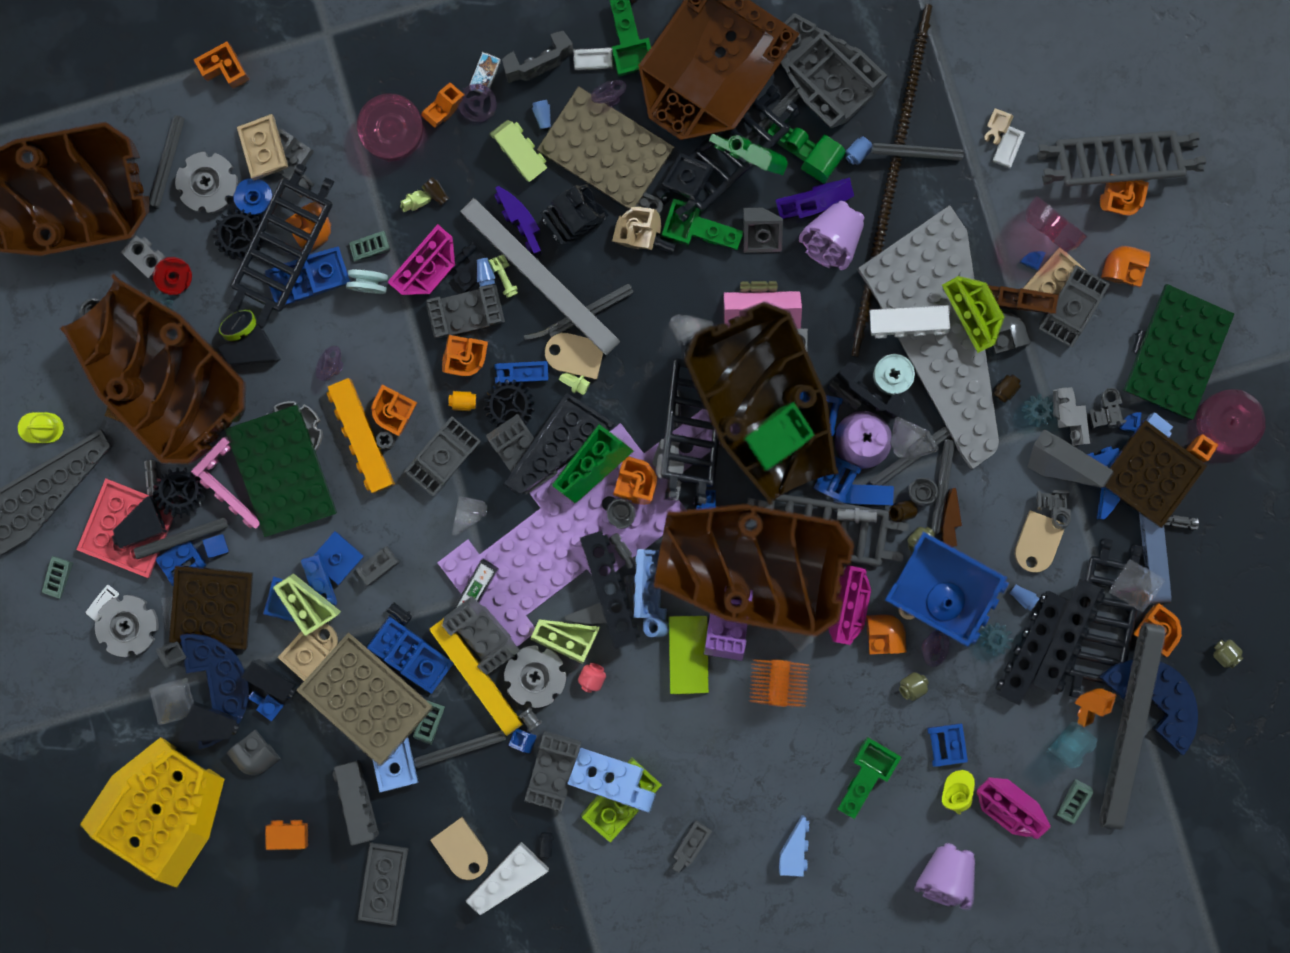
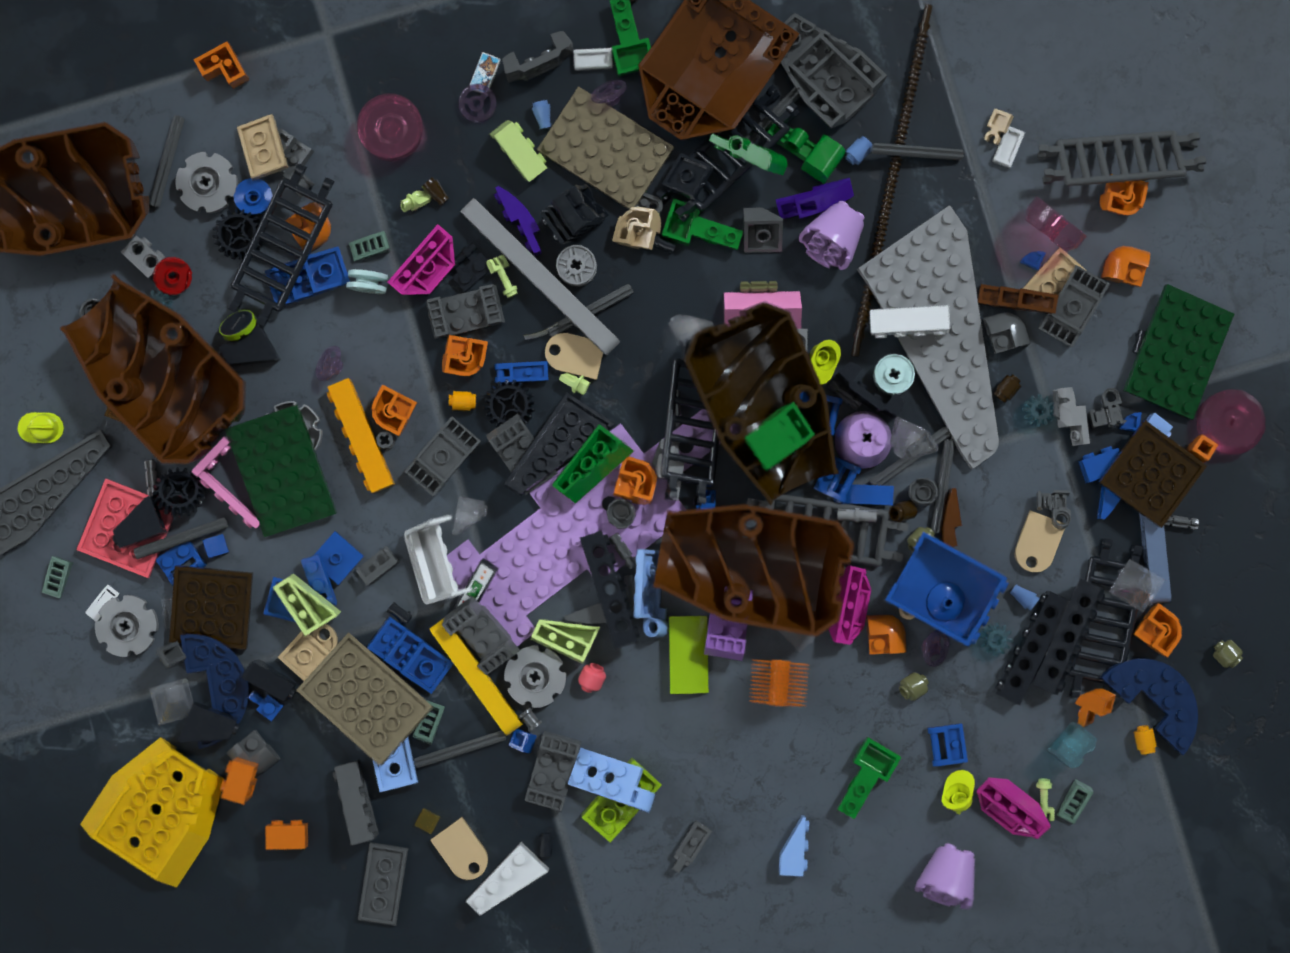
orange brick [421,82,464,128] -> none
medium blue cone [476,258,496,287] -> none
lime wedge [942,276,1005,353] -> none
dark grey wedge [1027,429,1114,488] -> none
dark grey beam [1099,623,1166,830] -> none
none -> orange brick [220,757,259,804]
none -> white windscreen [404,515,473,605]
none -> clear yellow slope [415,808,441,834]
none -> light grey wheel [556,245,597,287]
none -> neon yellow piece [809,340,841,384]
none -> yellowish green hinge [1036,778,1054,821]
none -> light orange brick [1134,725,1157,755]

